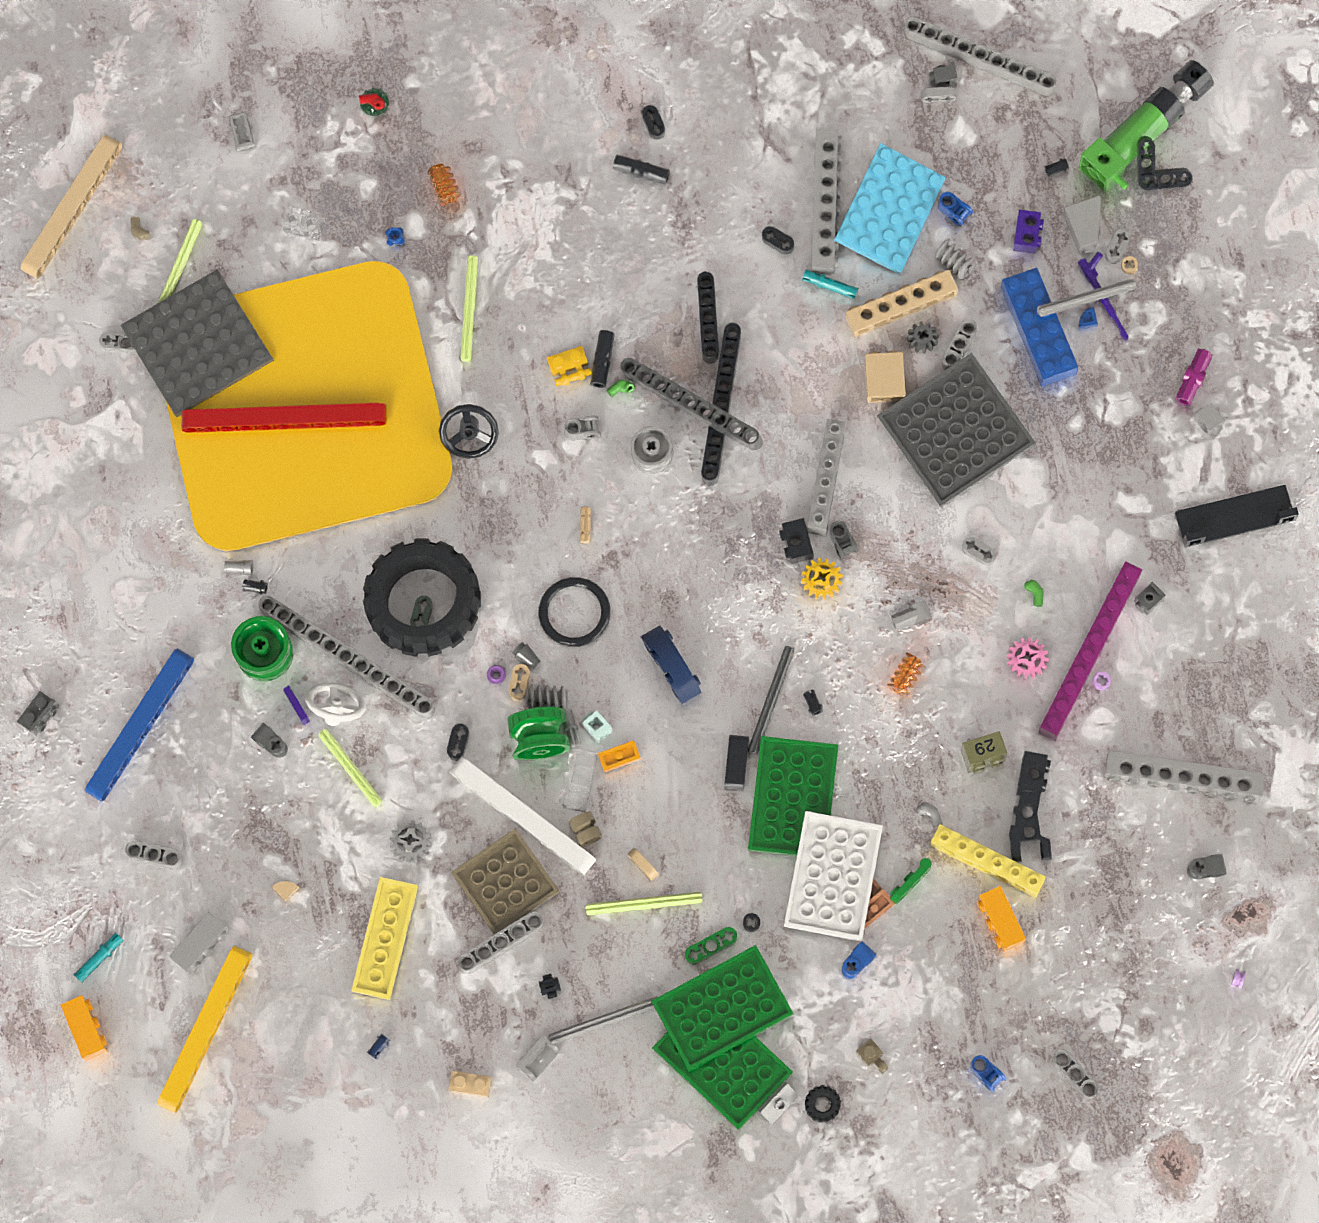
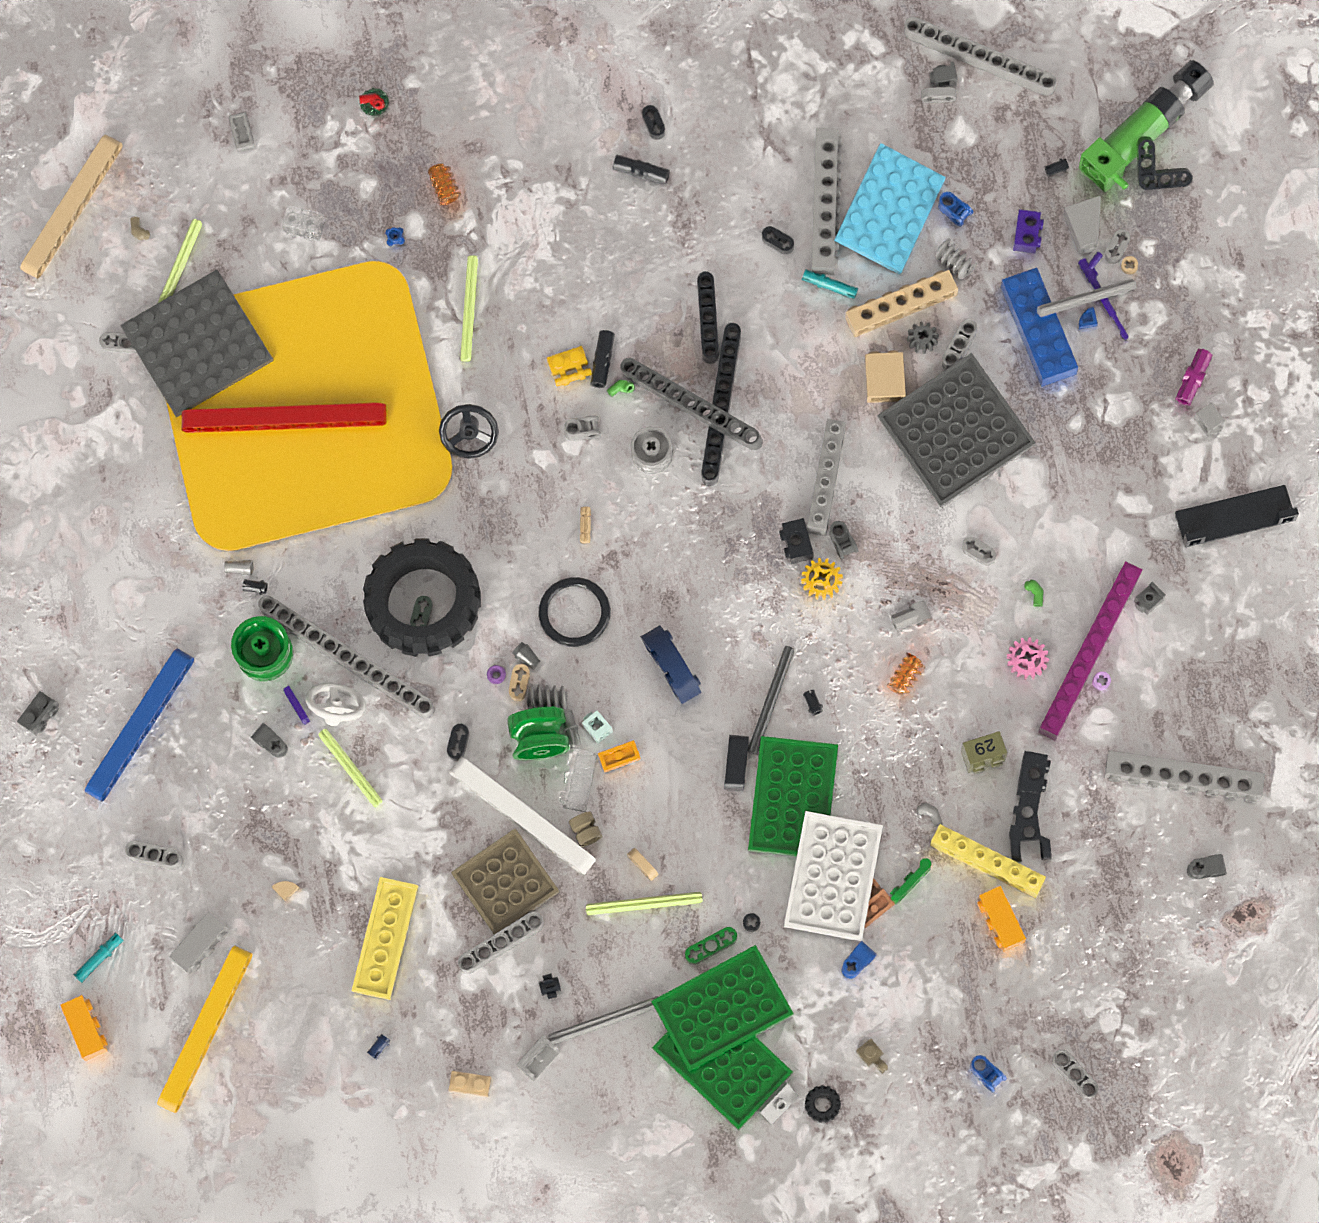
light grey gear [389,820,432,863] -> none
lavender bush [1231,969,1246,988] -> none

